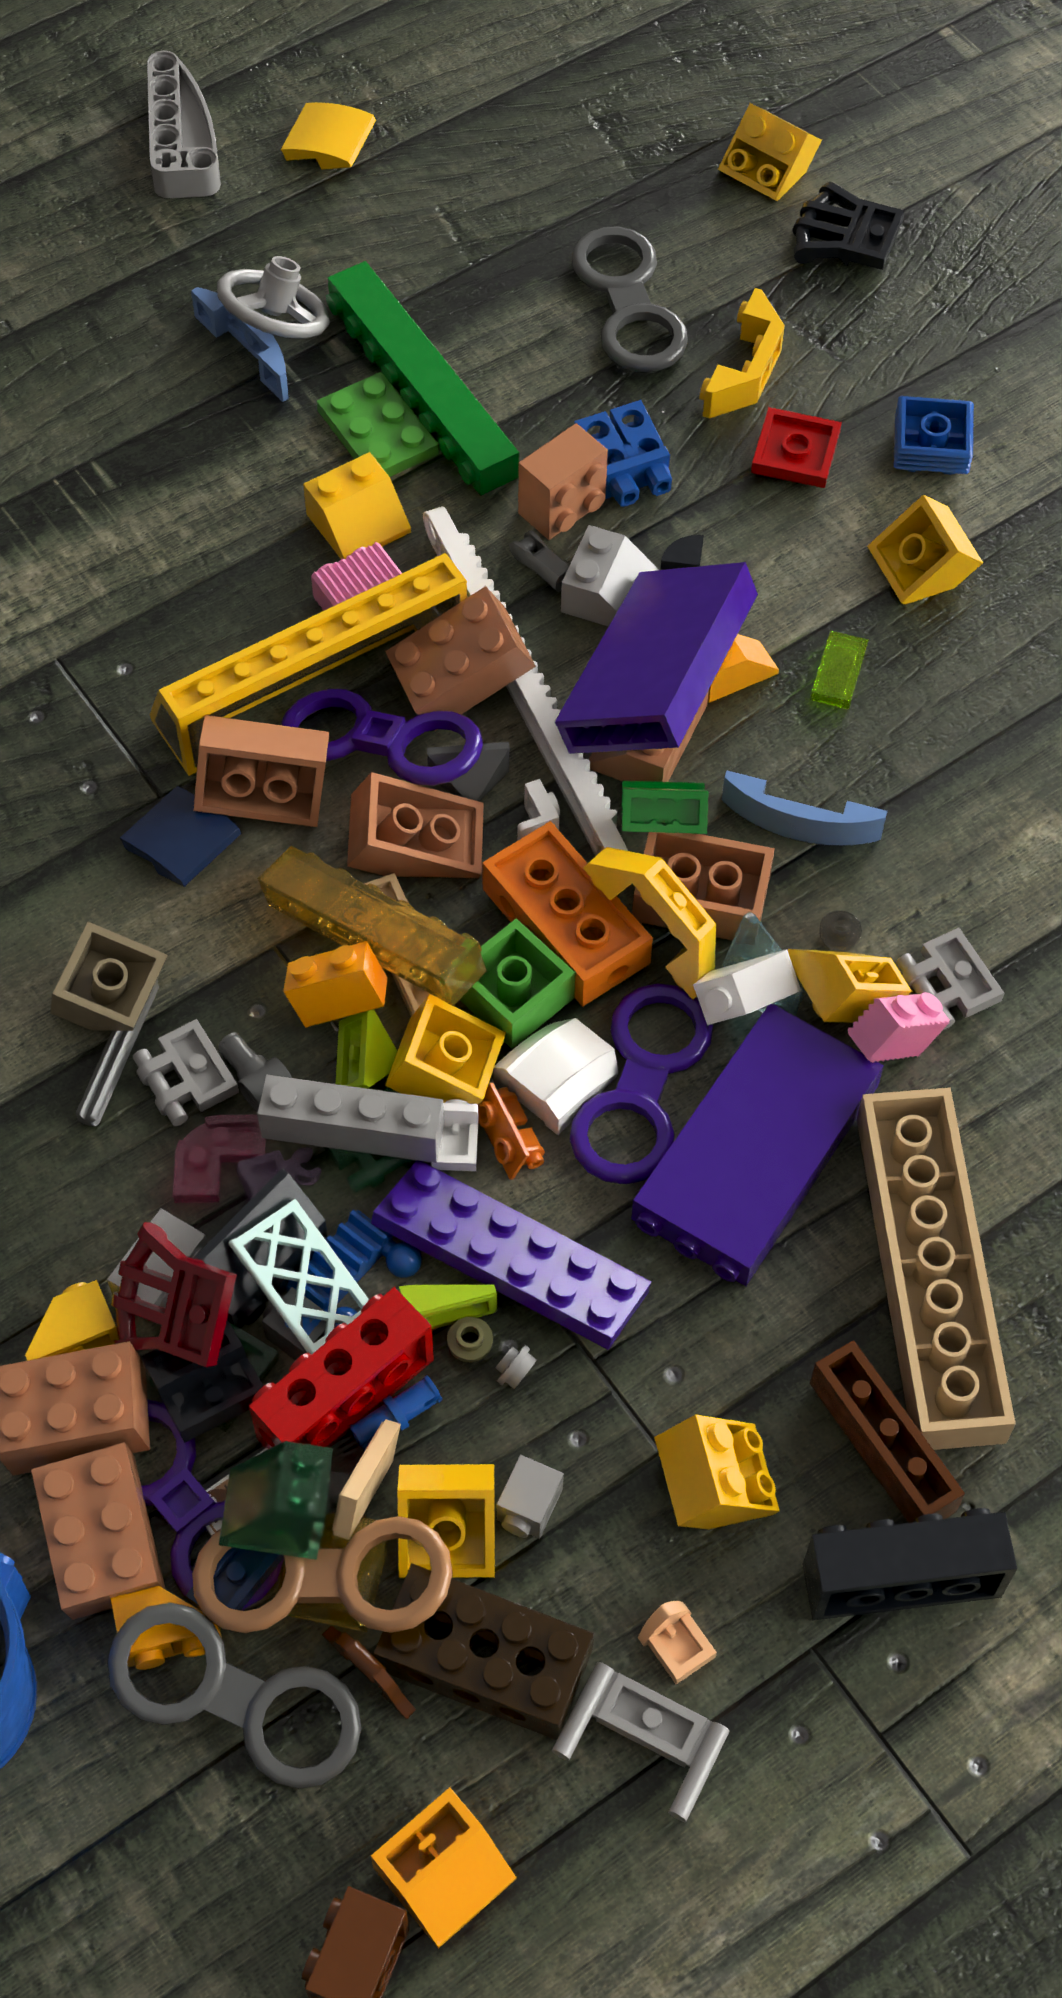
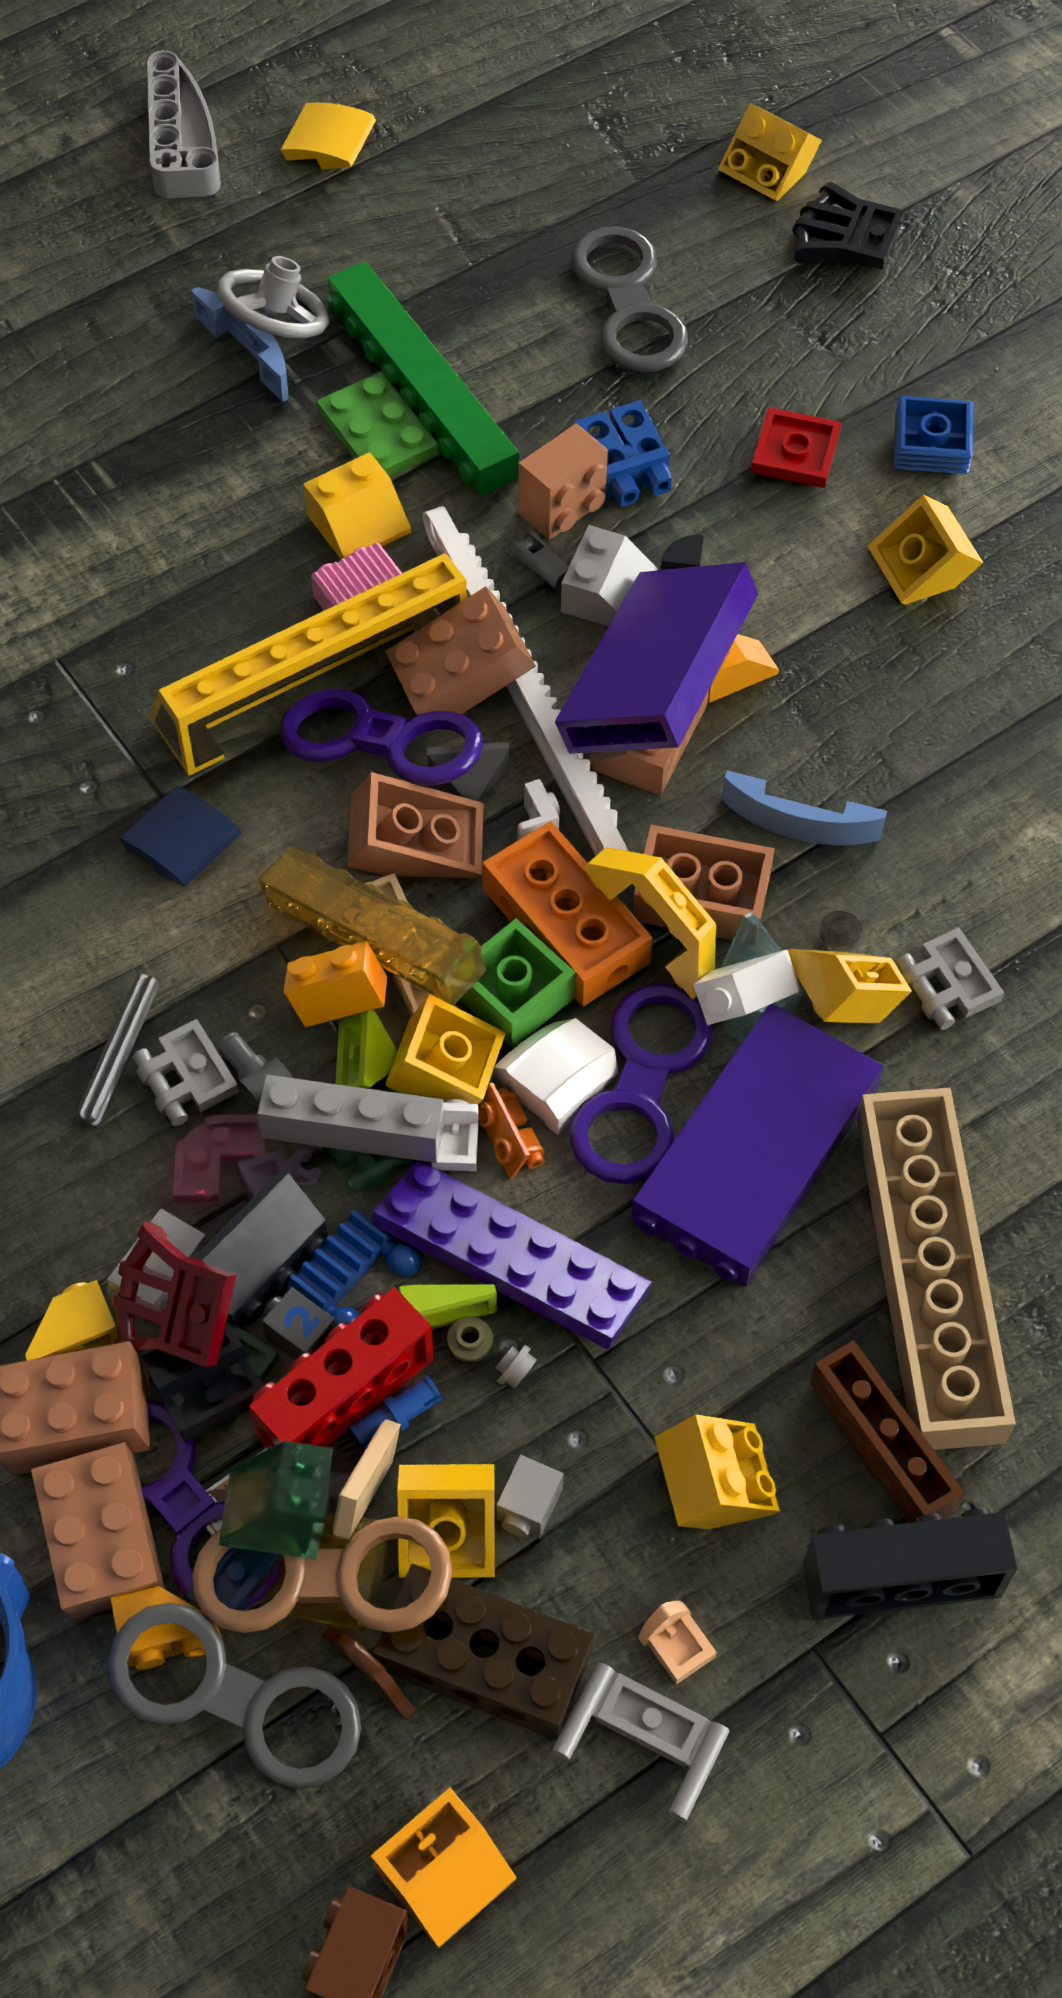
dark tan slope [51,922,168,1031] -> none
nougat brick [193,715,329,827] -> none
light aqua window [229,1199,369,1354] -> none
green panel [621,780,709,834] -> none
yellow slope [699,288,785,419] -> none
clear neon green tile [810,630,869,709] -> none
bright pink brick [848,992,949,1063] -> none

